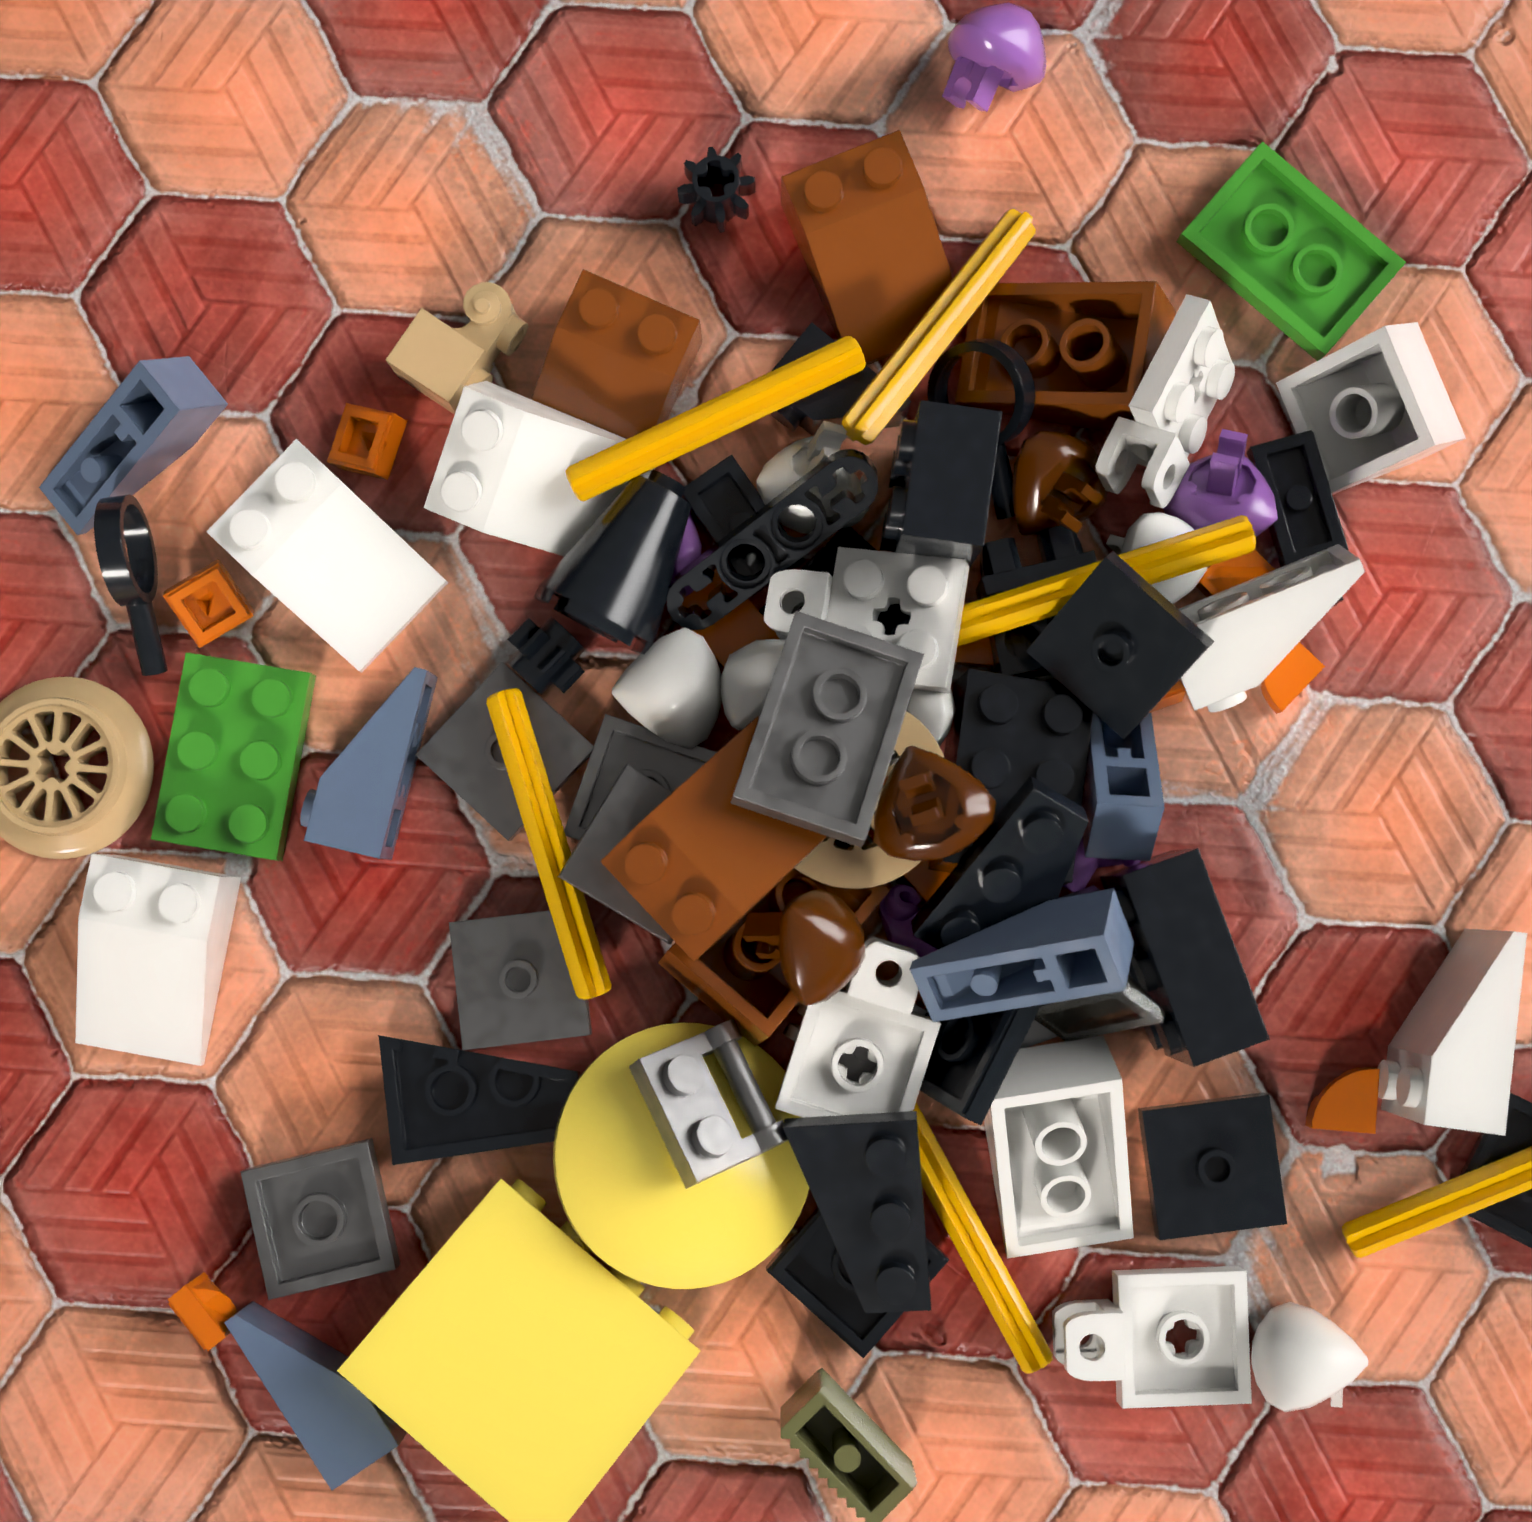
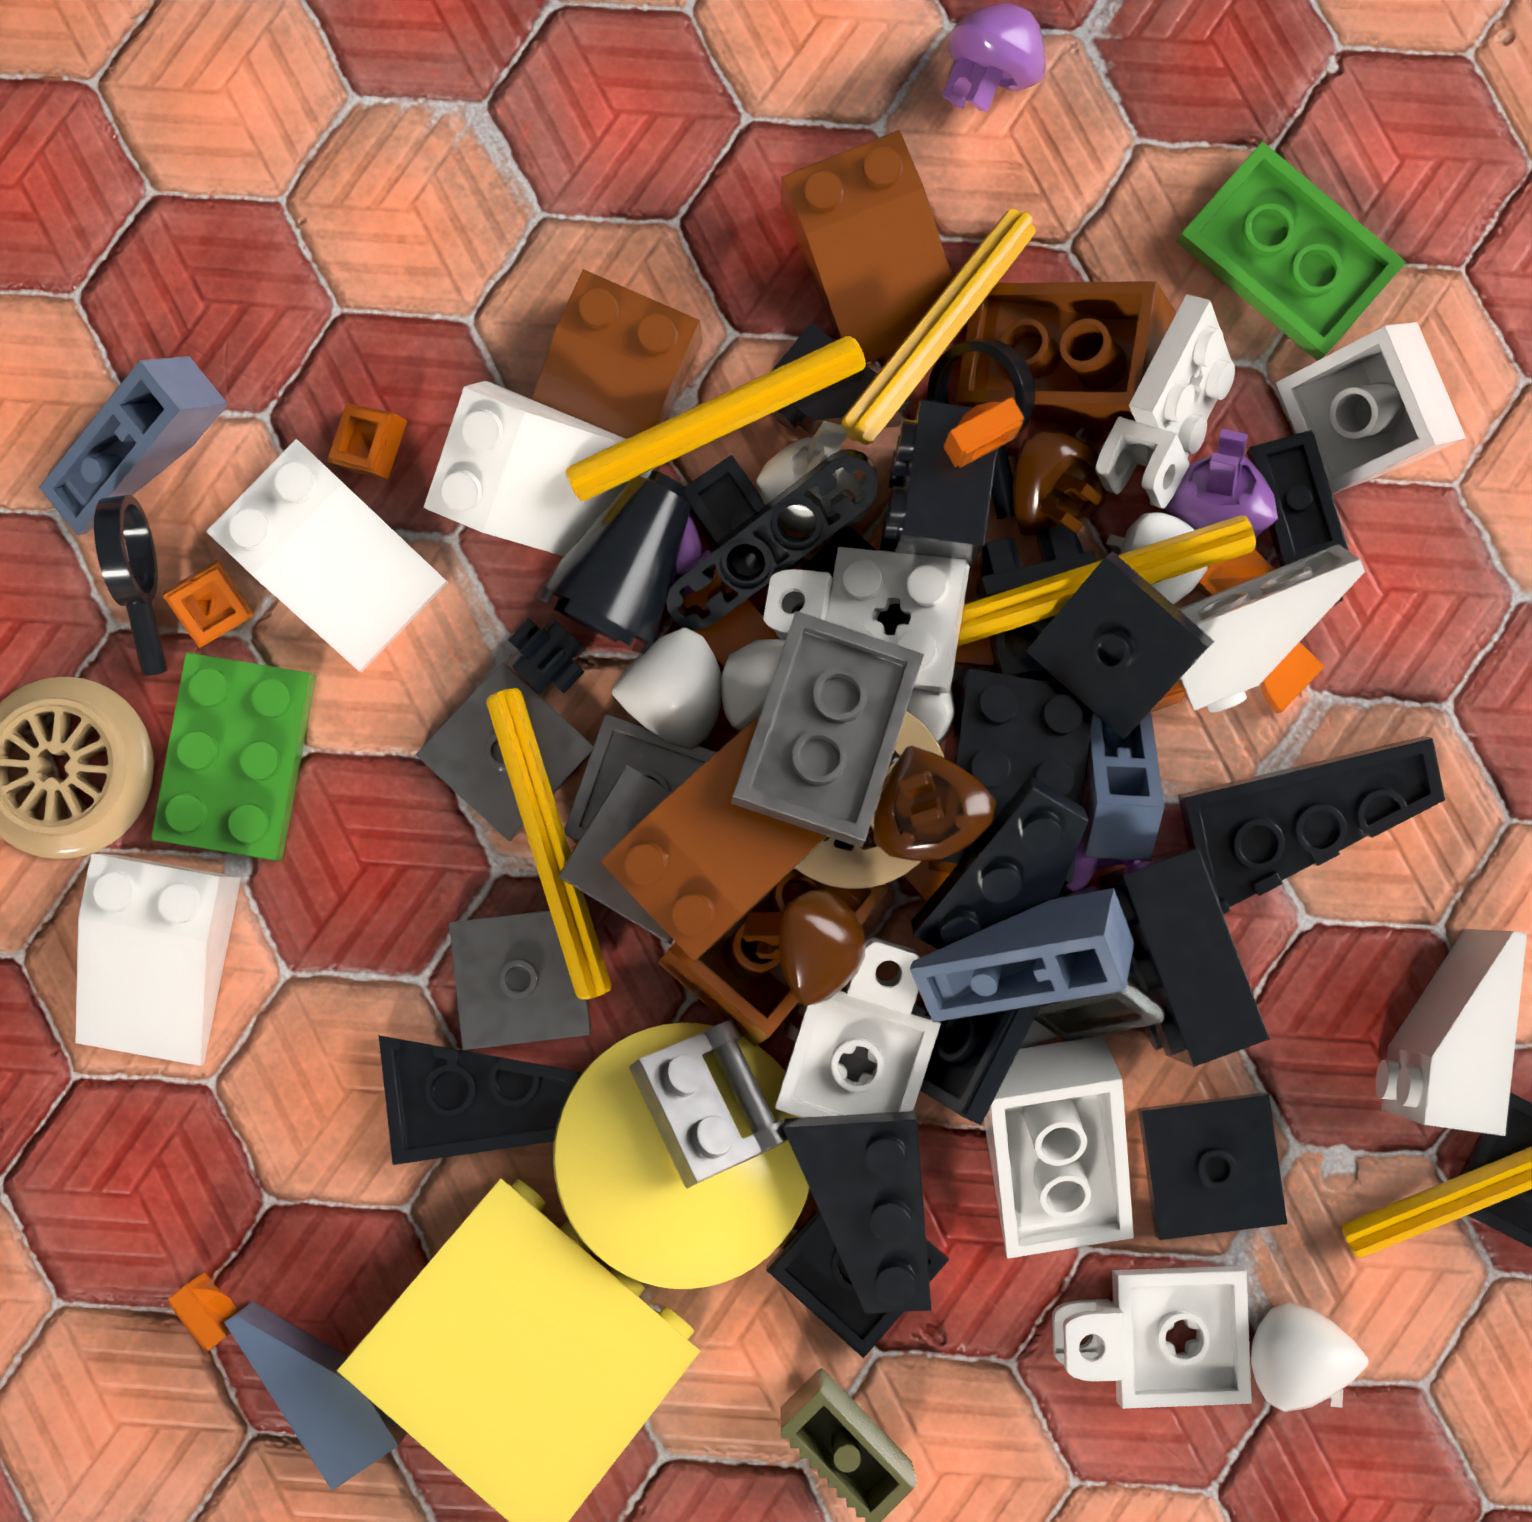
flat silver plate [241,1138,400,1300] -> none
sand blue slope [300,667,438,860] -> none
tan brick [386,282,528,415] -> none
black gear [677,147,755,233] -> none
medium lavender arm [879,884,938,958] -> none
yellow axle [913,1102,1053,1374] -> none
orange tile [1305,1067,1380,1134] -> none
none -> orange tile [944,397,1024,468]
none -> black wing [1178,736,1445,915]

